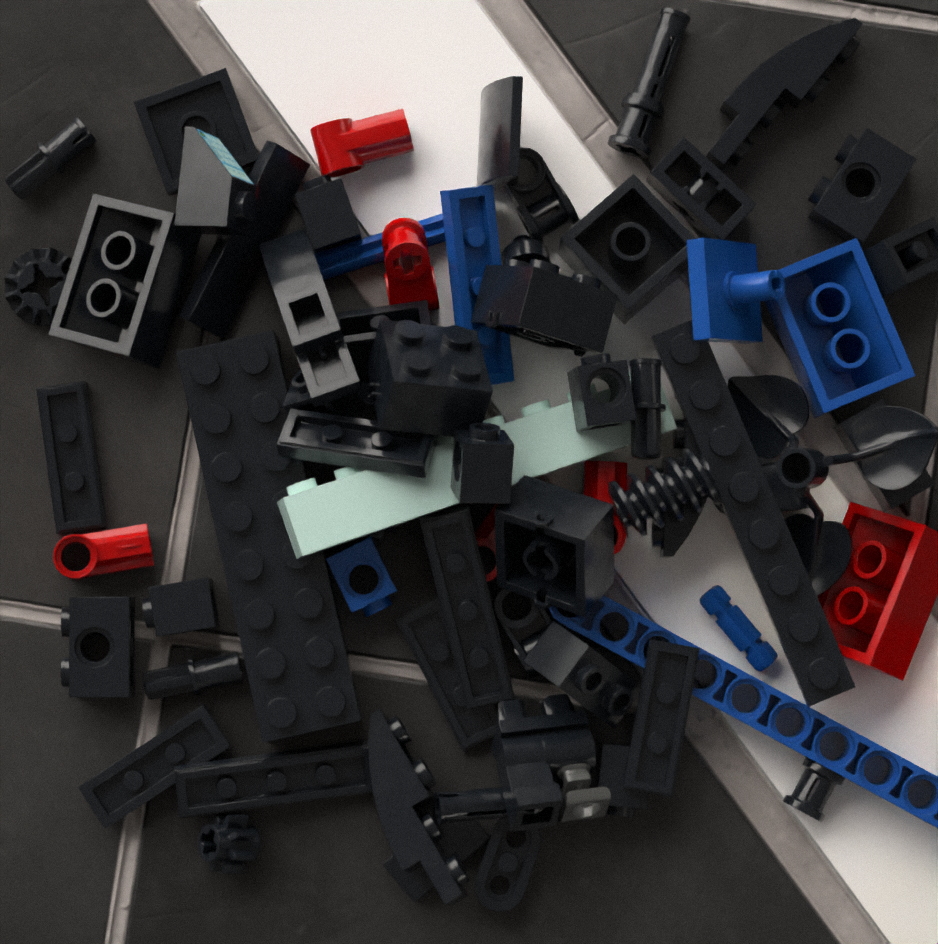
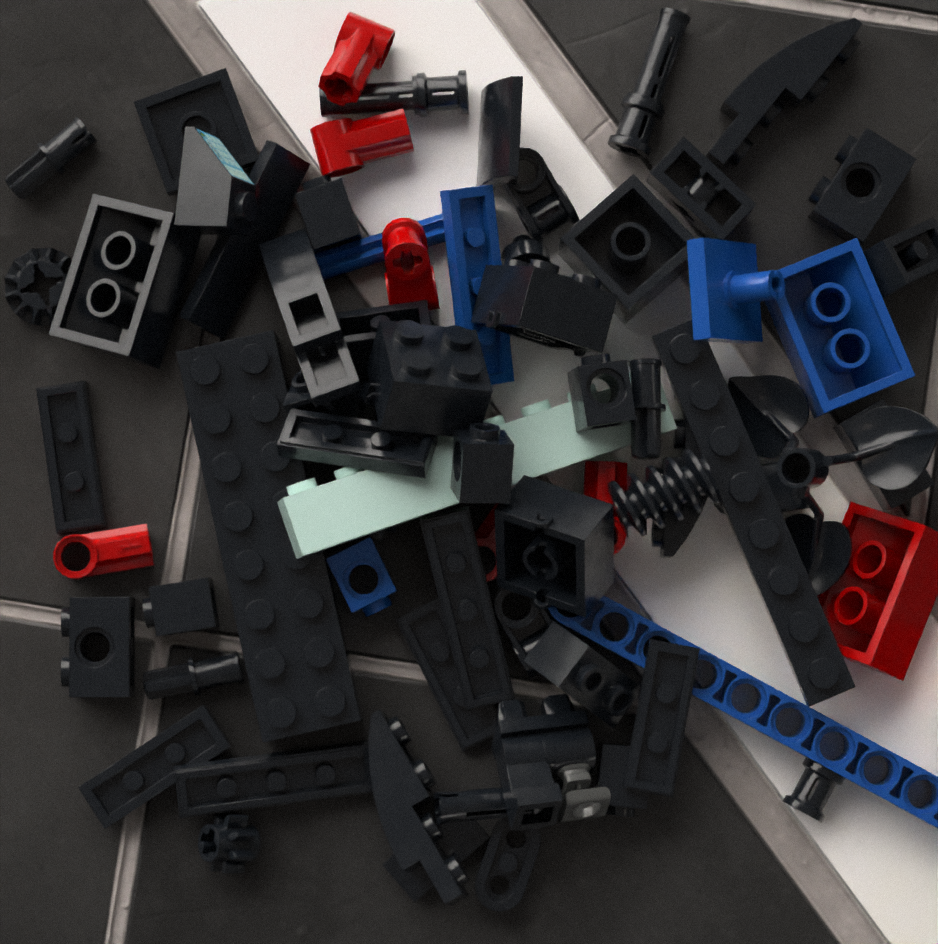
blue axle [699,585,778,672] -> none
none -> red piece [318,11,396,106]
none -> black pin [319,70,469,117]

